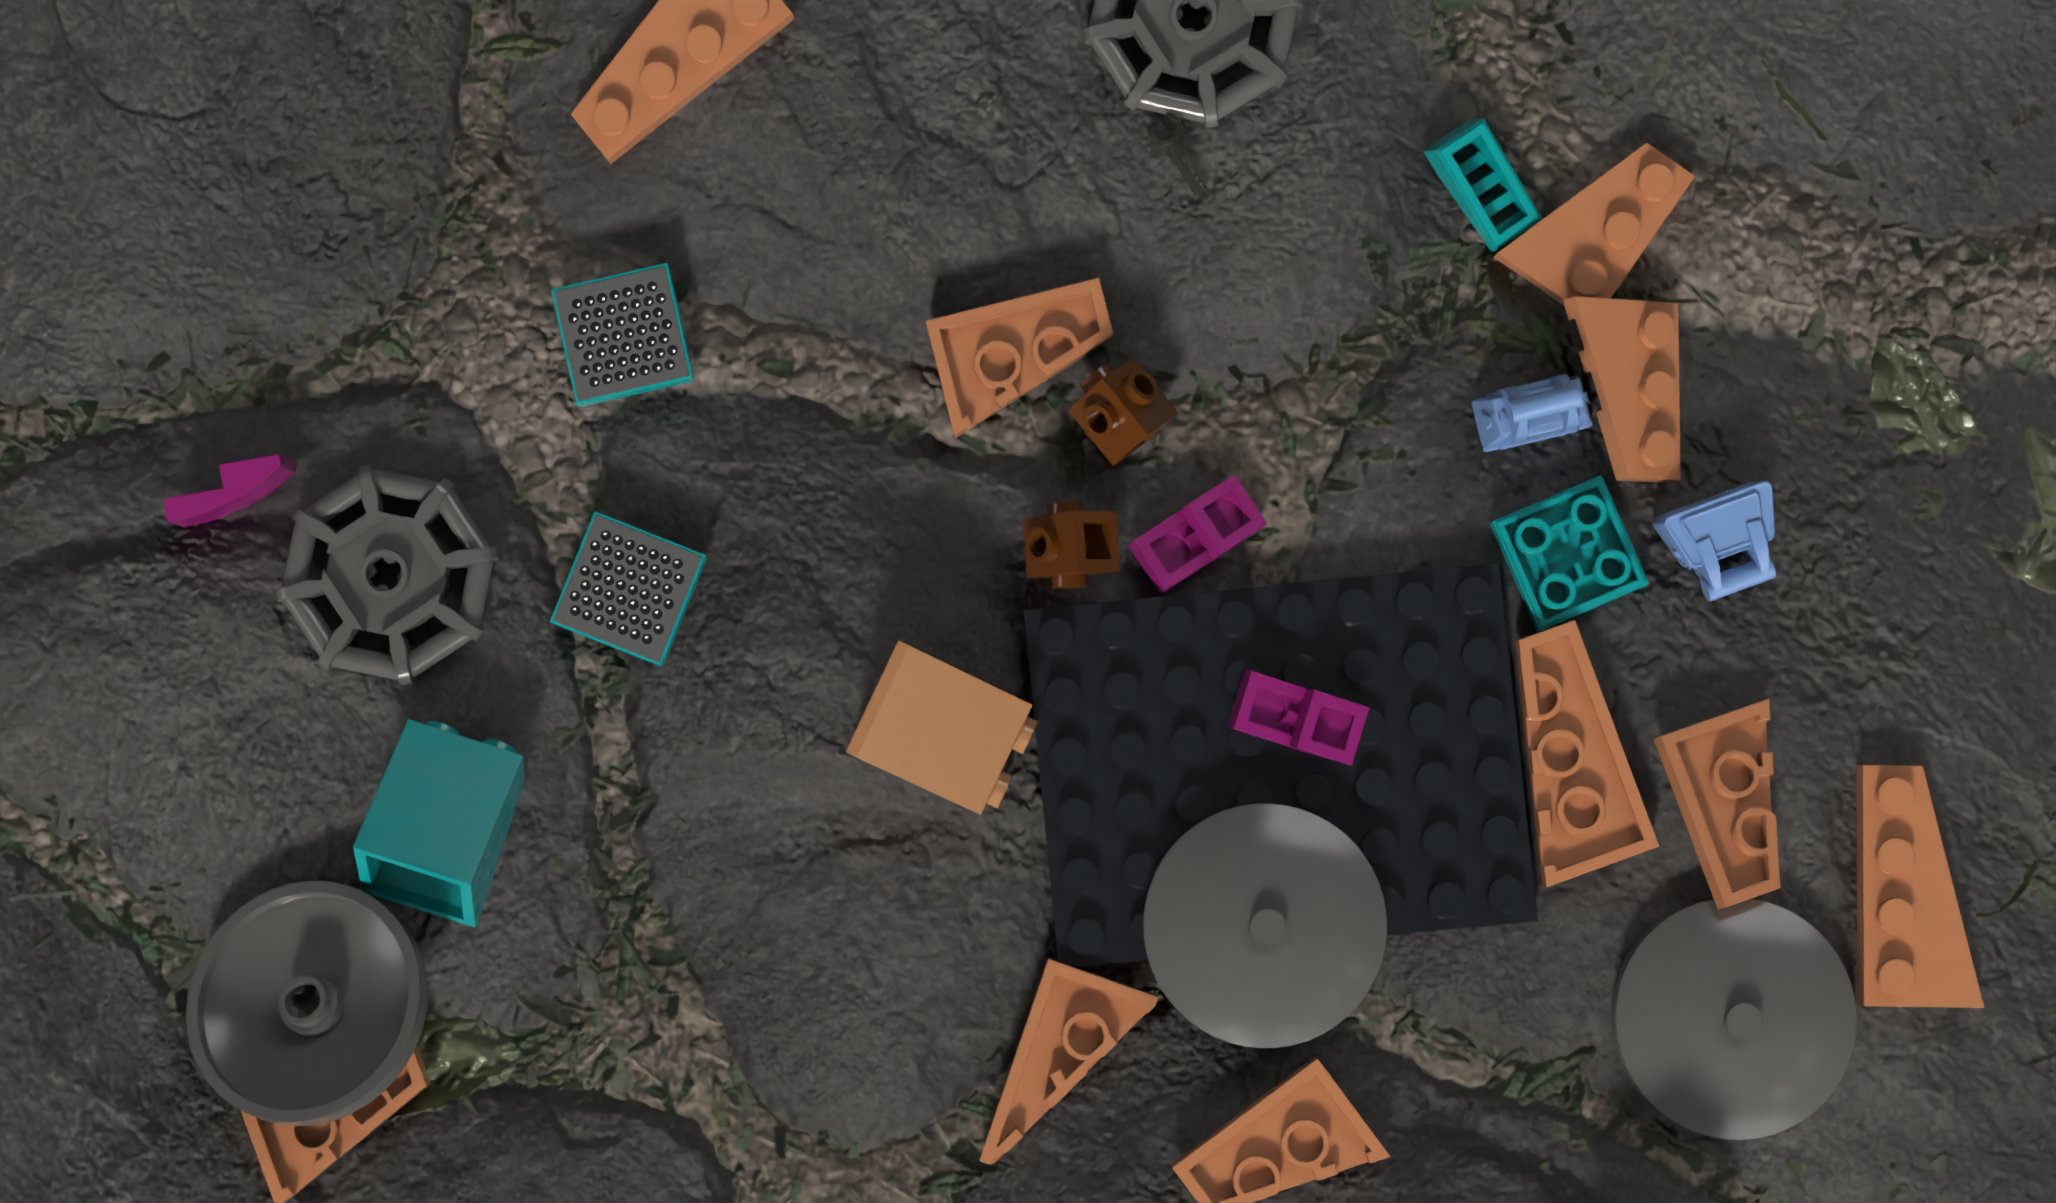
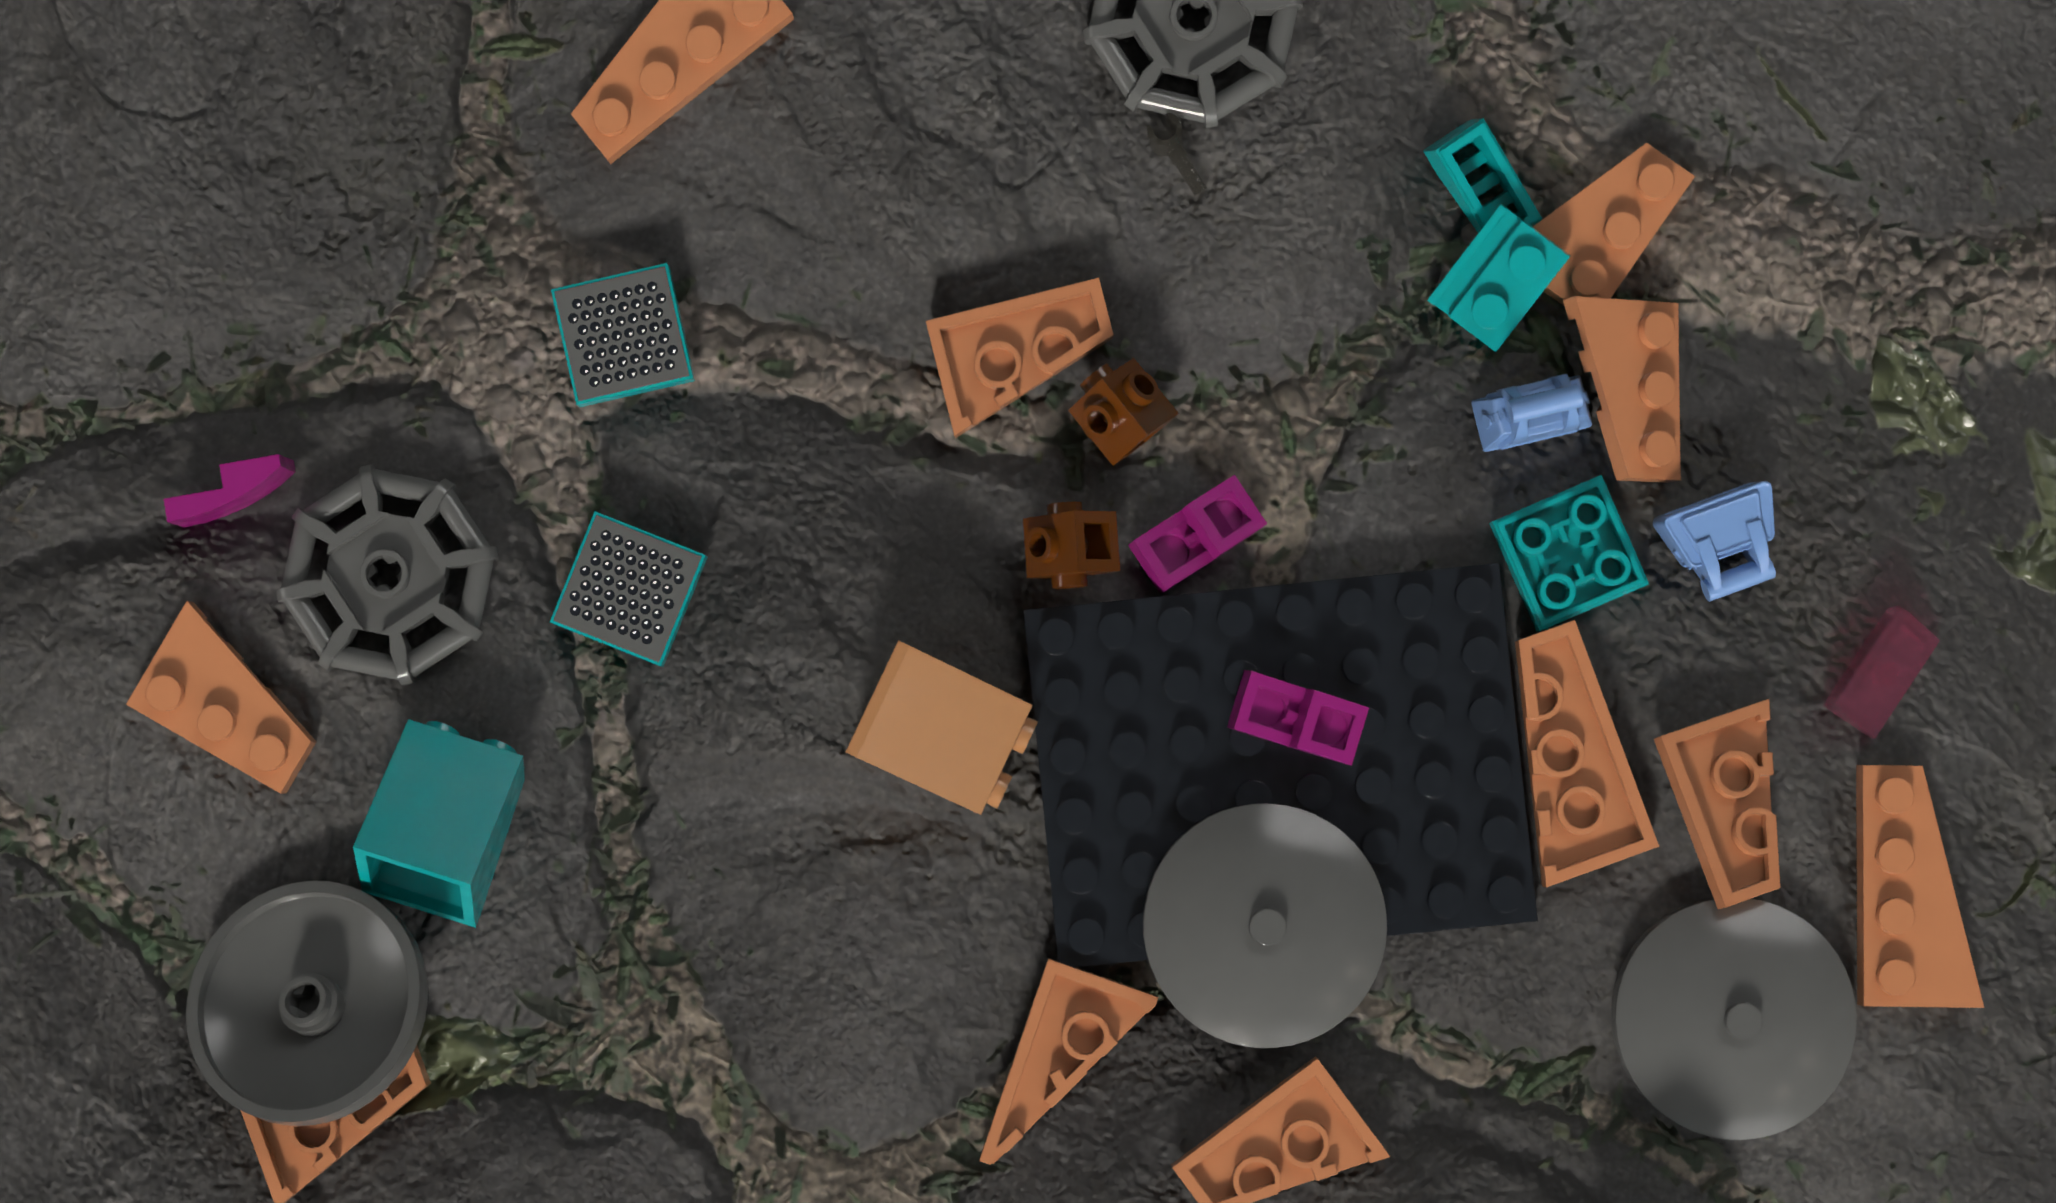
none -> nougat wing [126,601,317,794]
none -> teal plate [1427,203,1570,352]
none -> clear pink slope [1823,605,1940,739]

